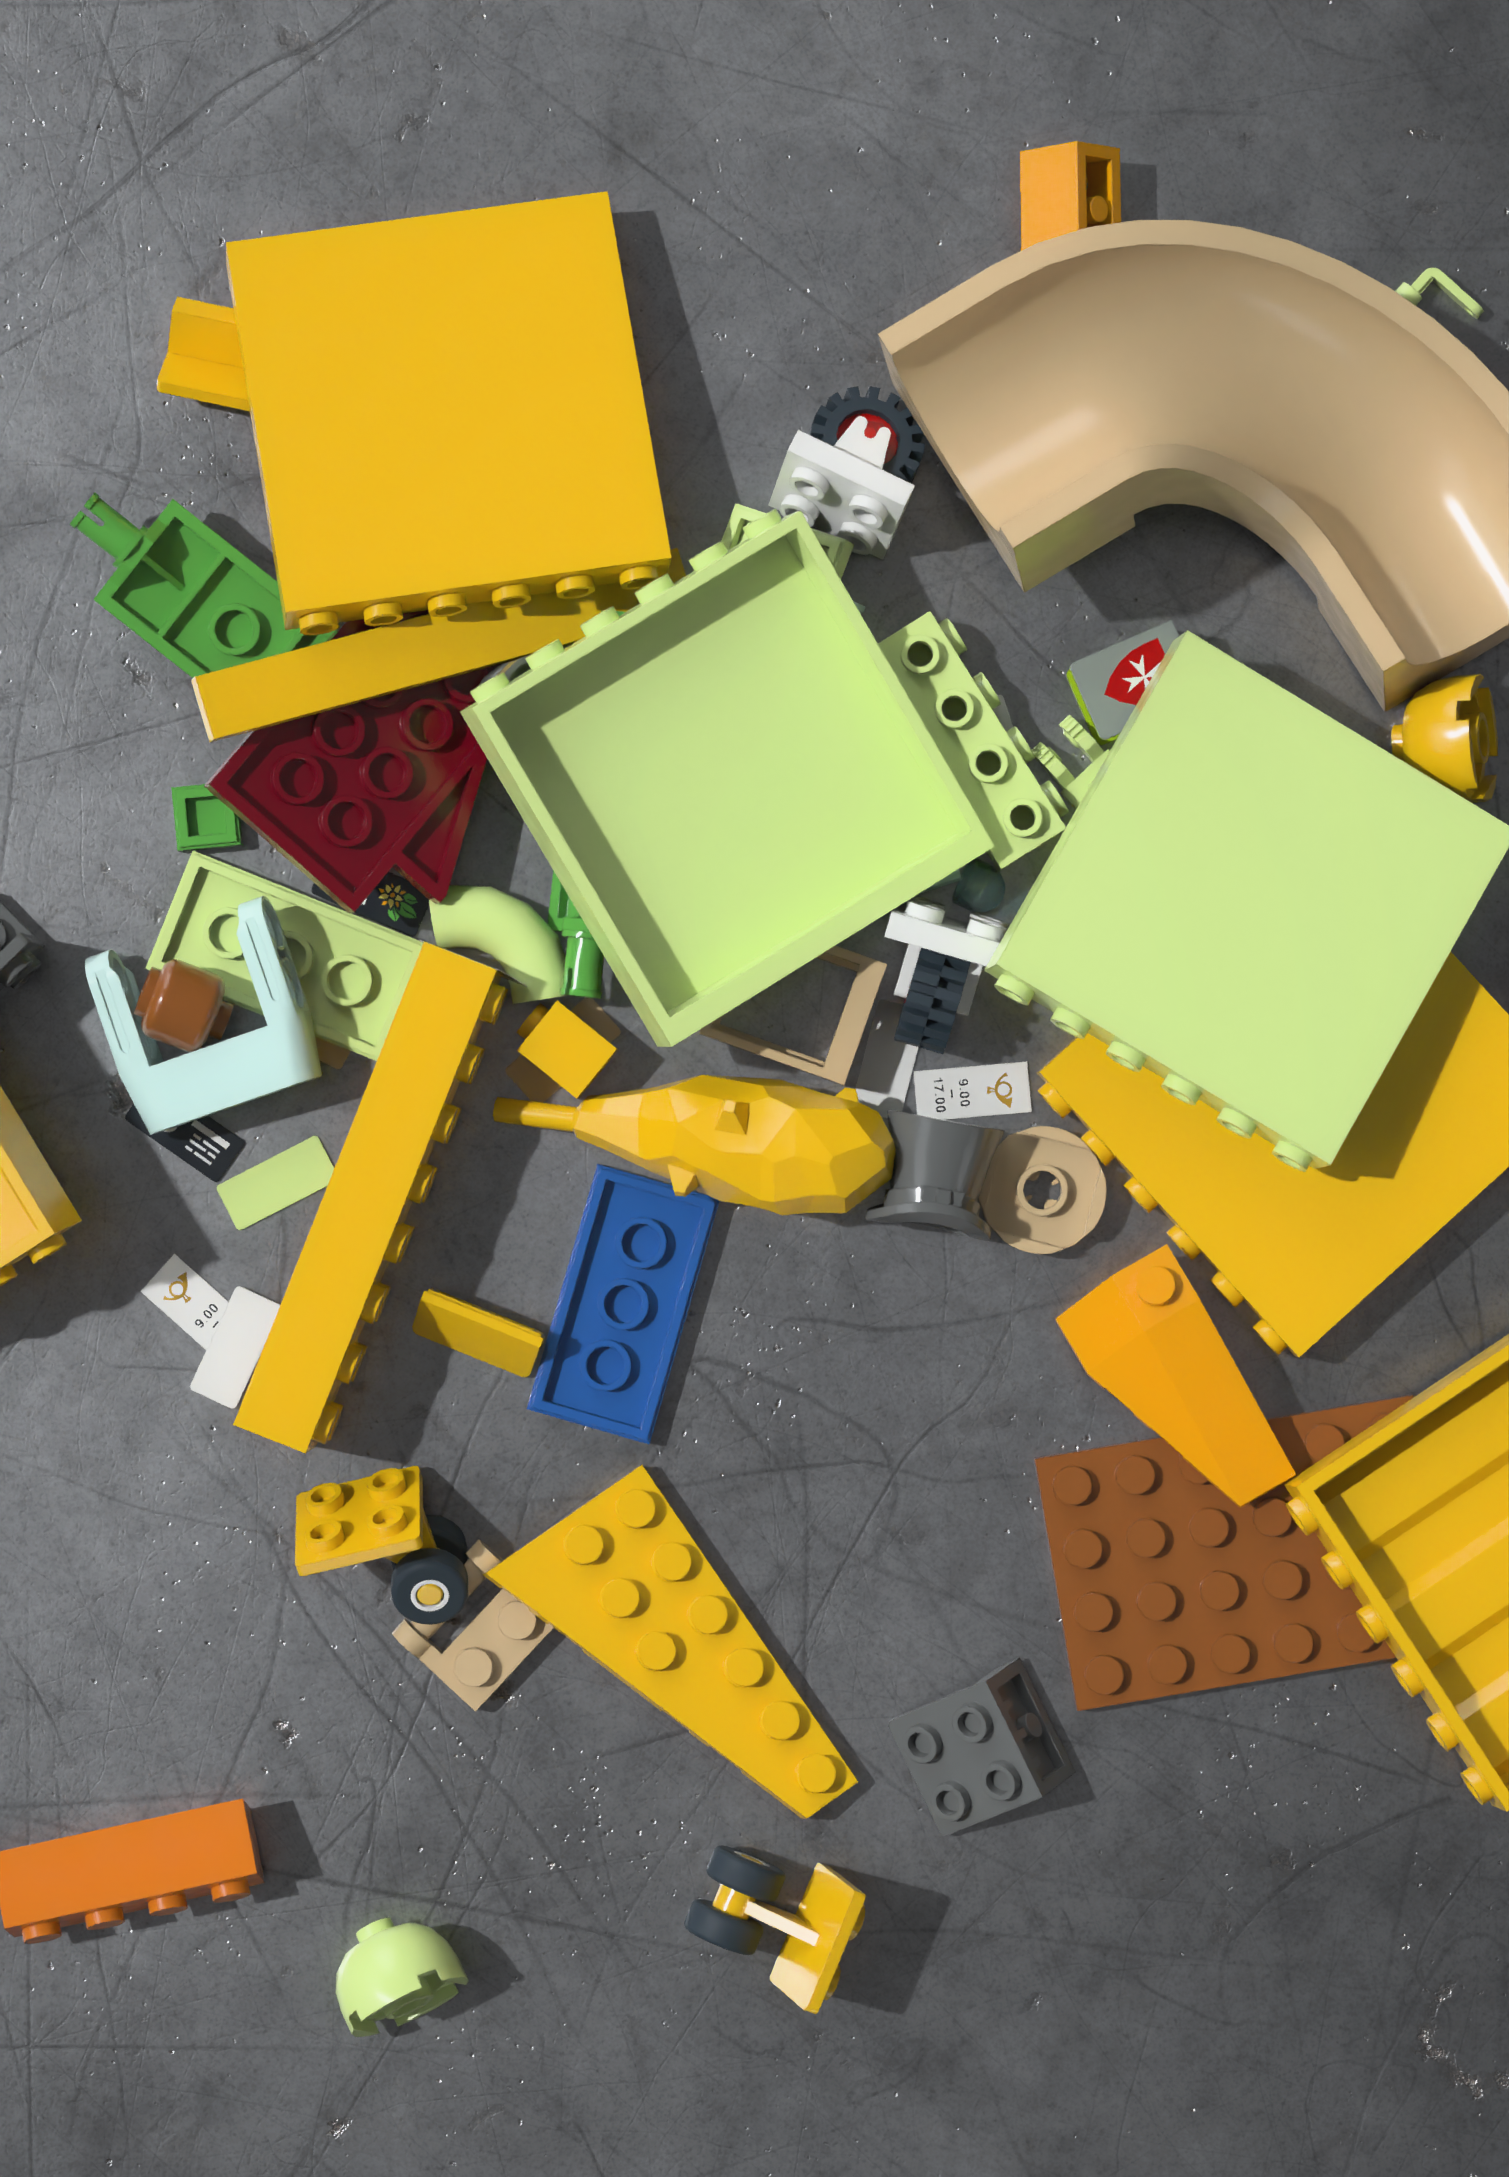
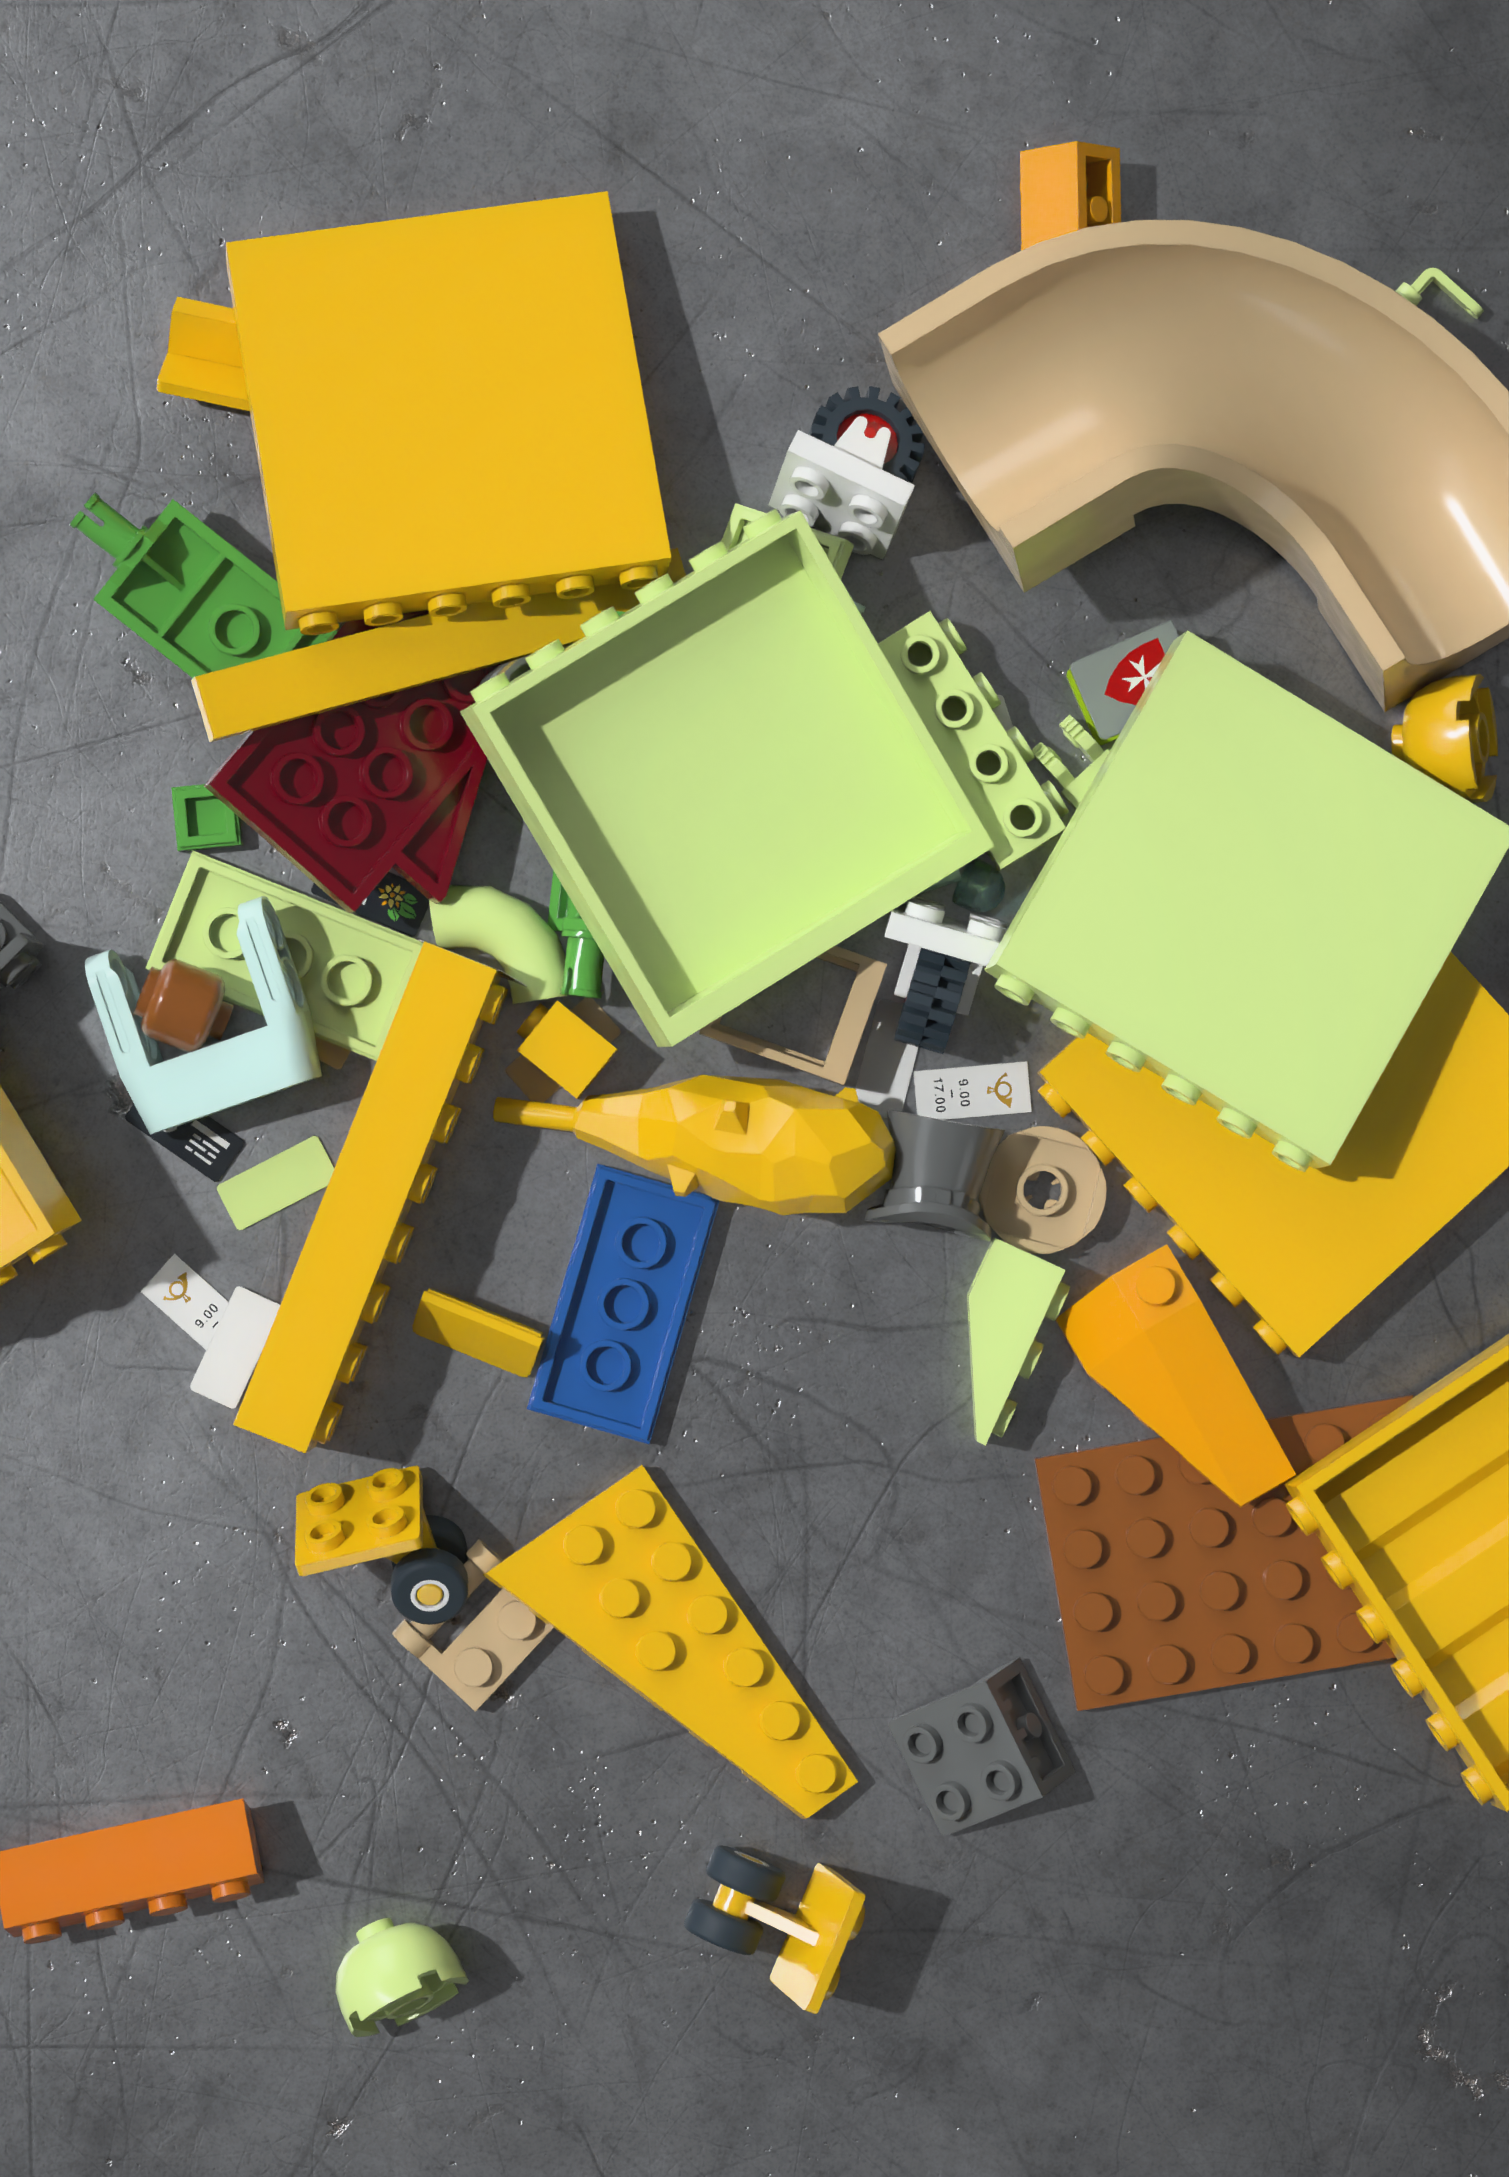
none -> yellowish green slope [967,1237,1070,1445]

